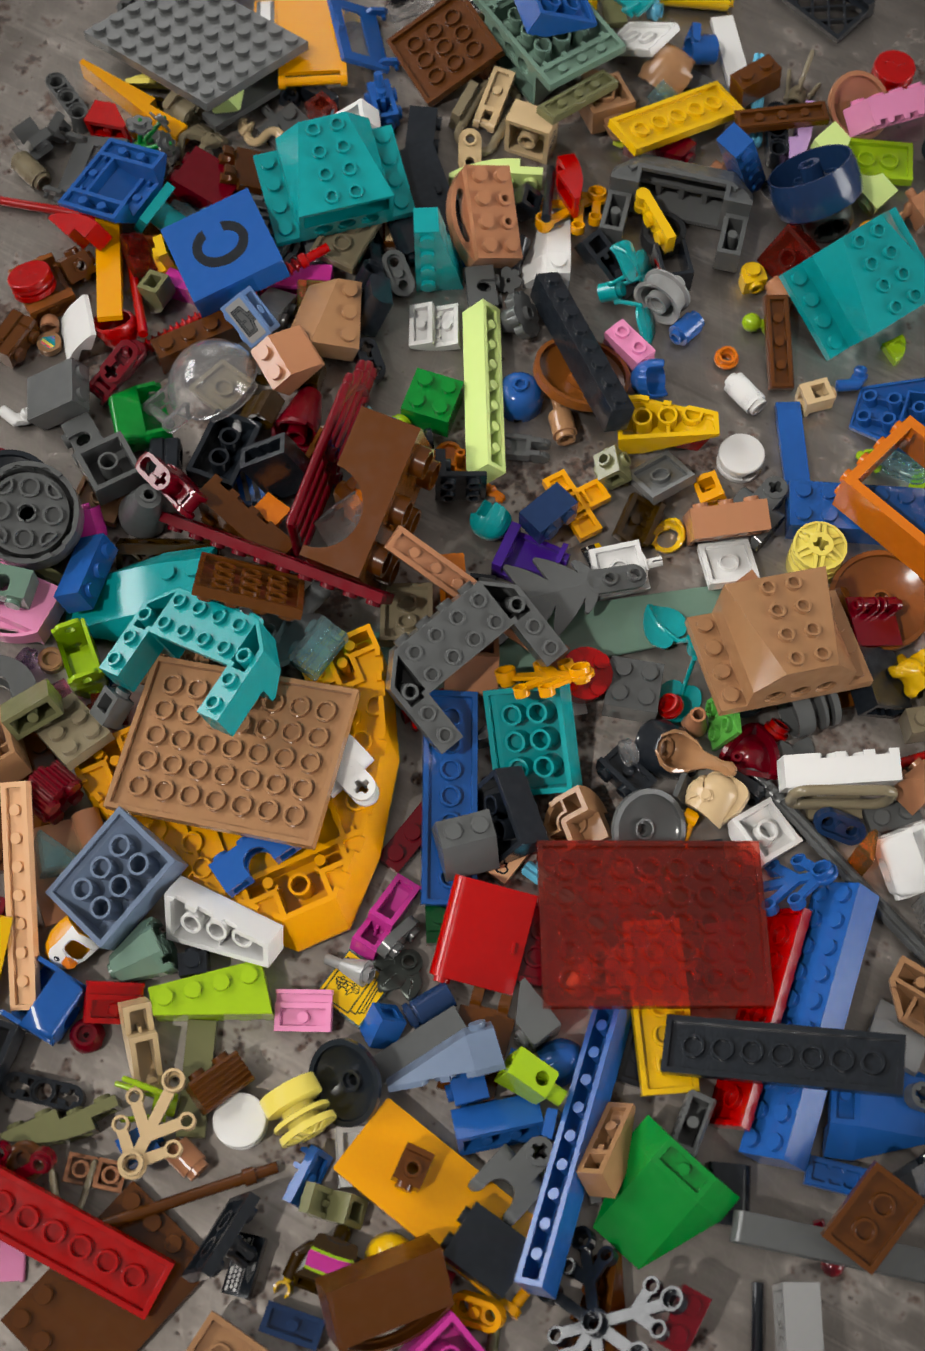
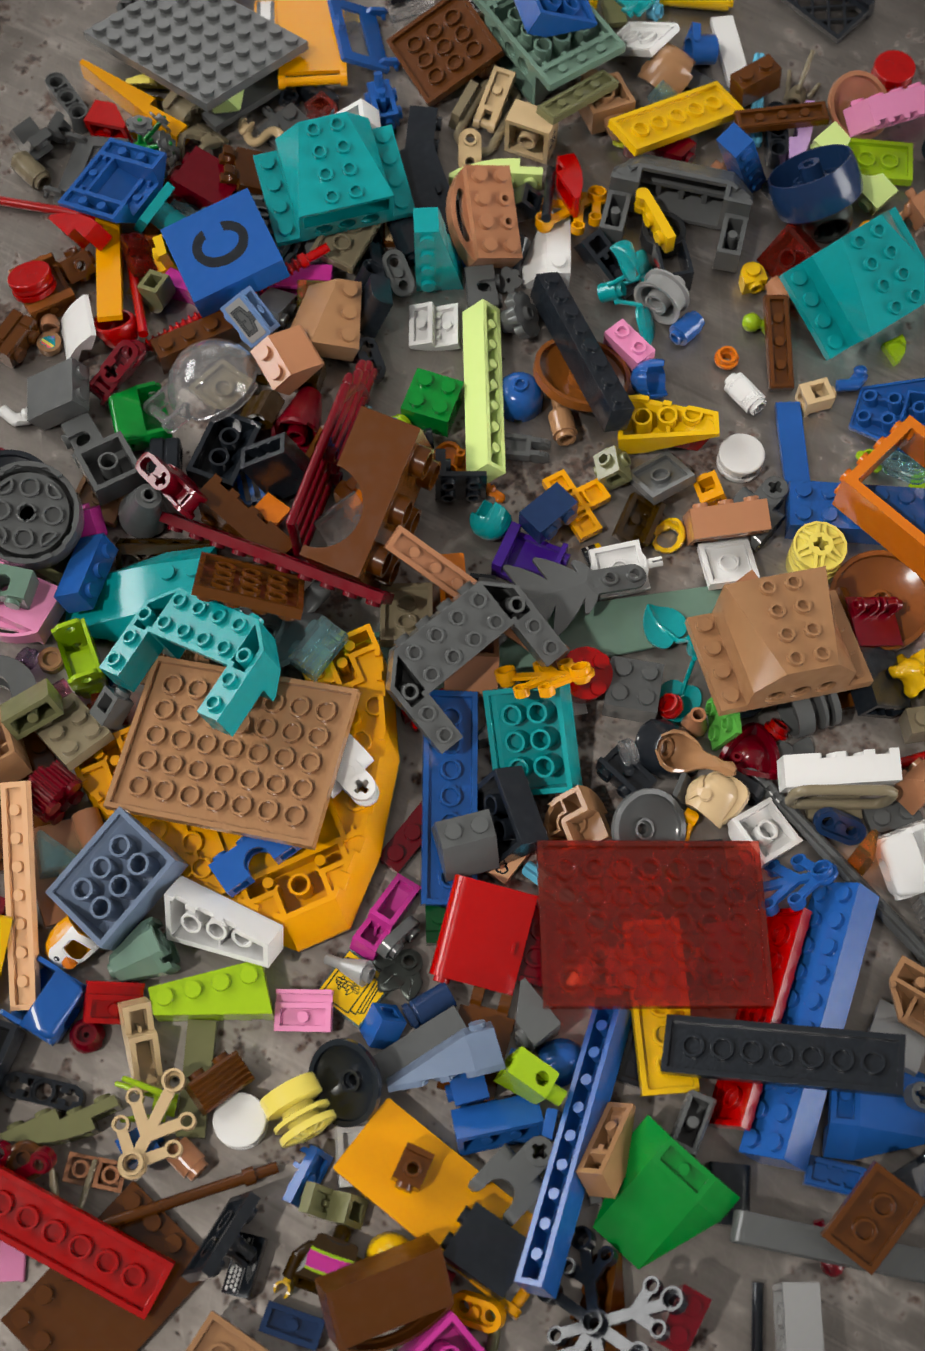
black brick [177,947,211,979] -> none

